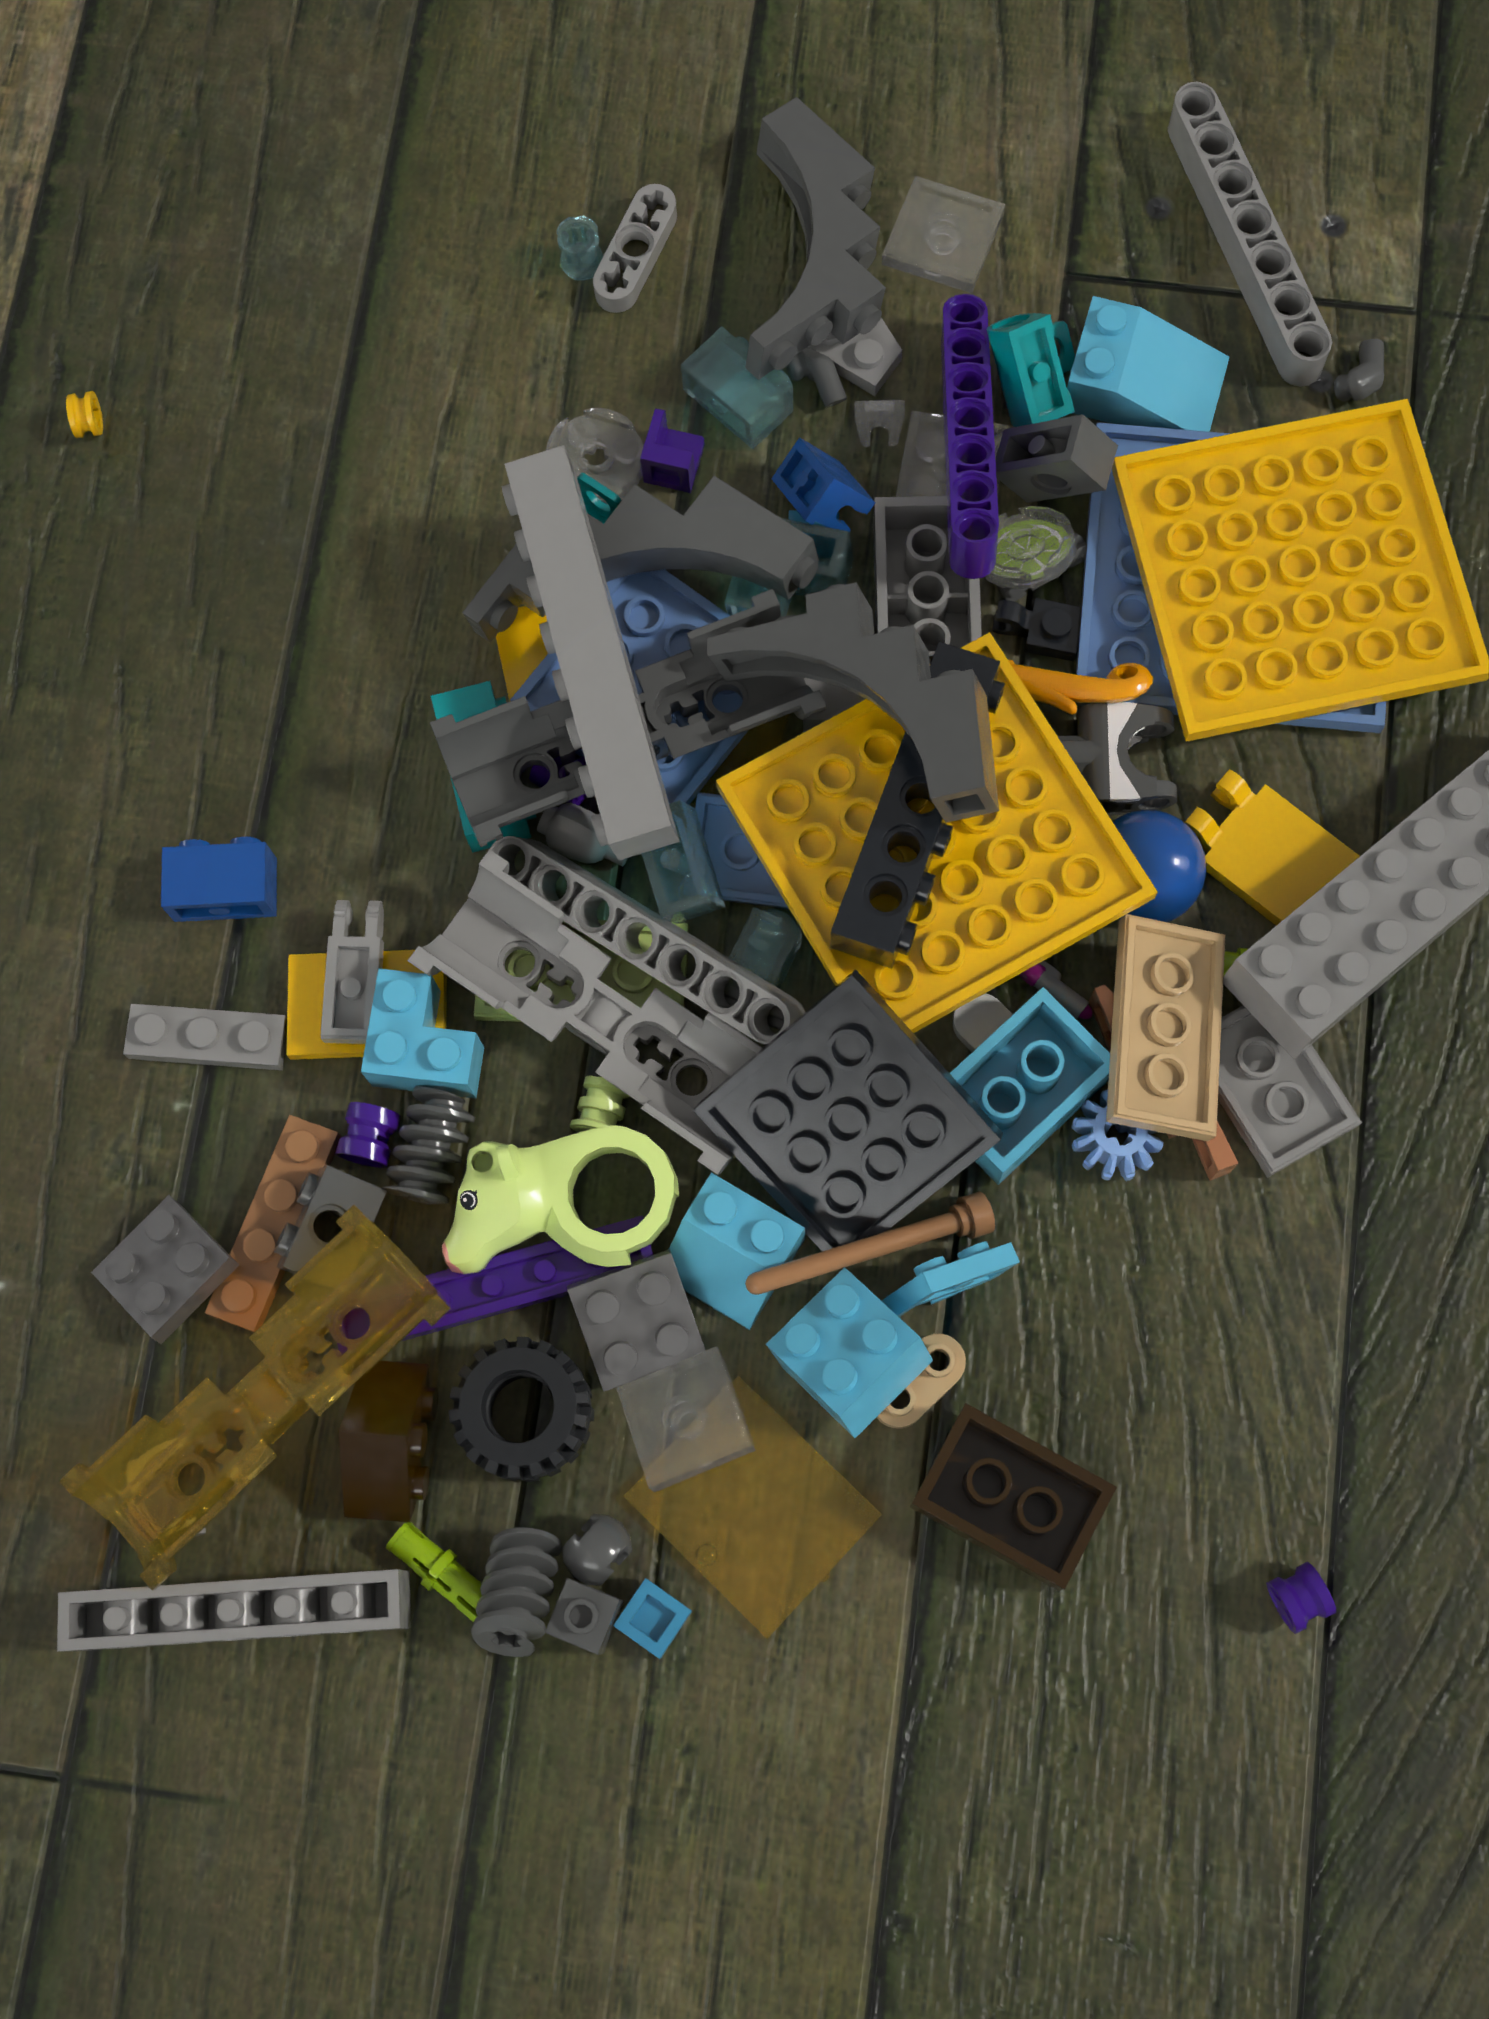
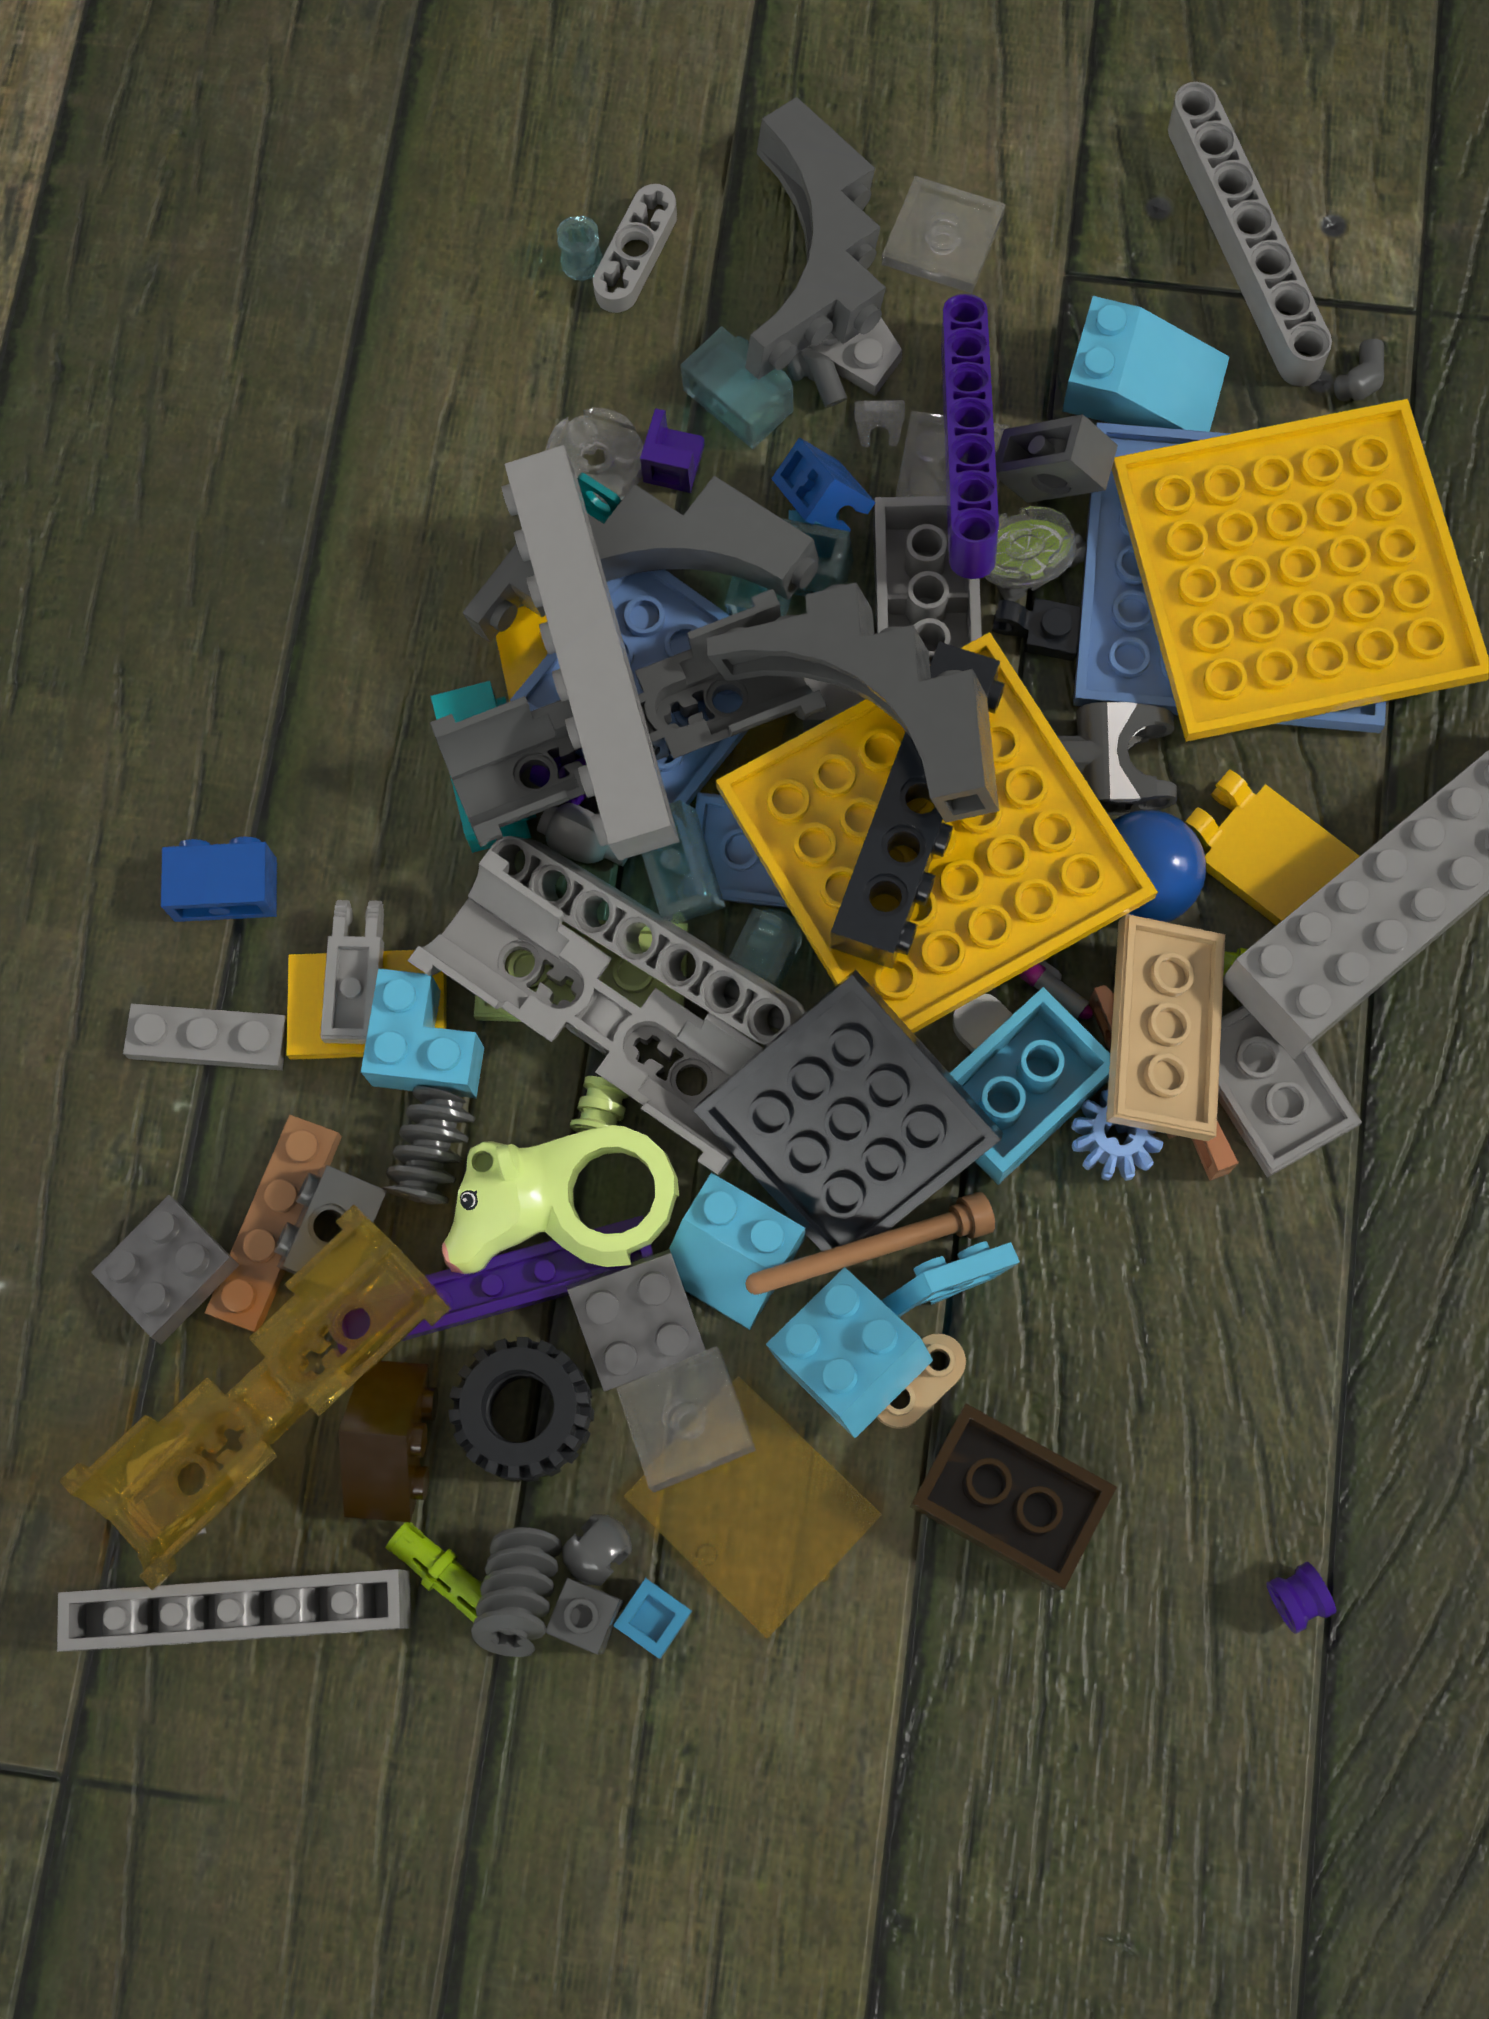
yellow bush [66,391,103,439] -> none
dark purple wheel [335,1102,401,1168] -> none
teal piece [987,313,1075,427] -> none
light orange plant [1008,659,1153,715] -> none

